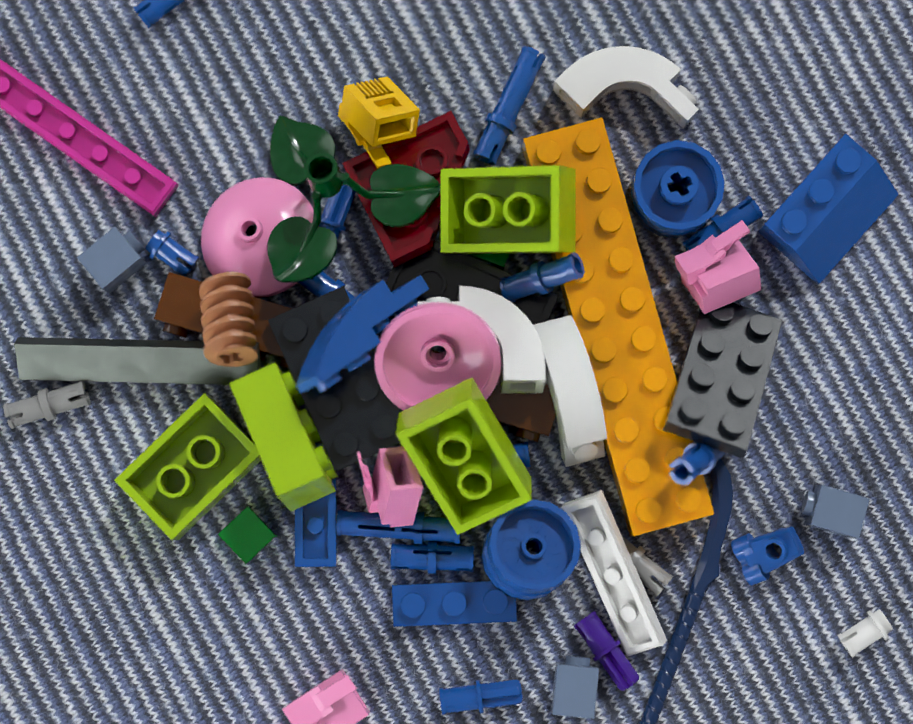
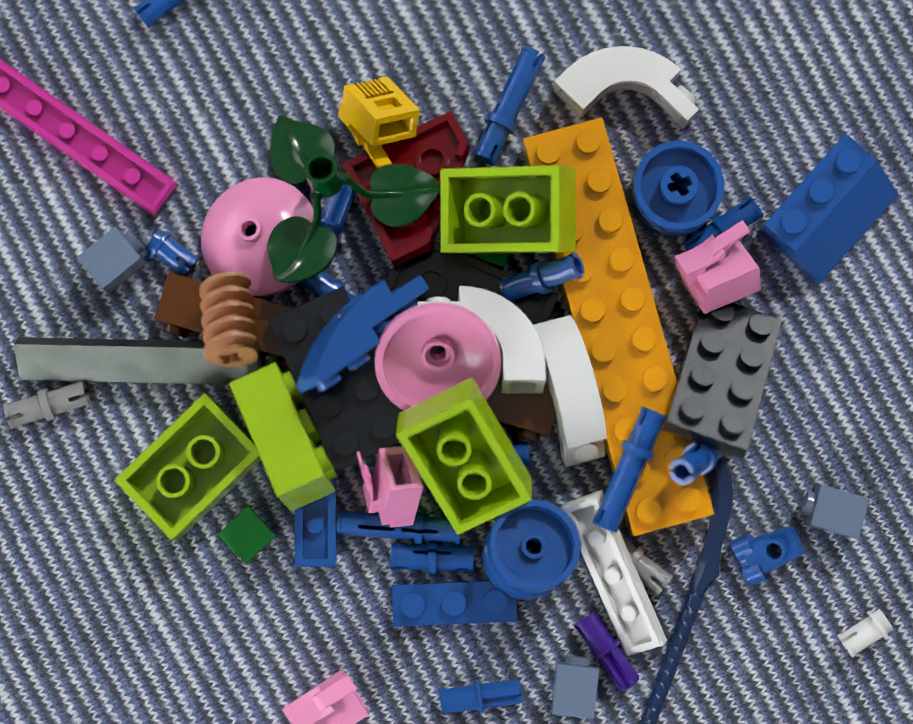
none -> blue pin [592,406,667,533]

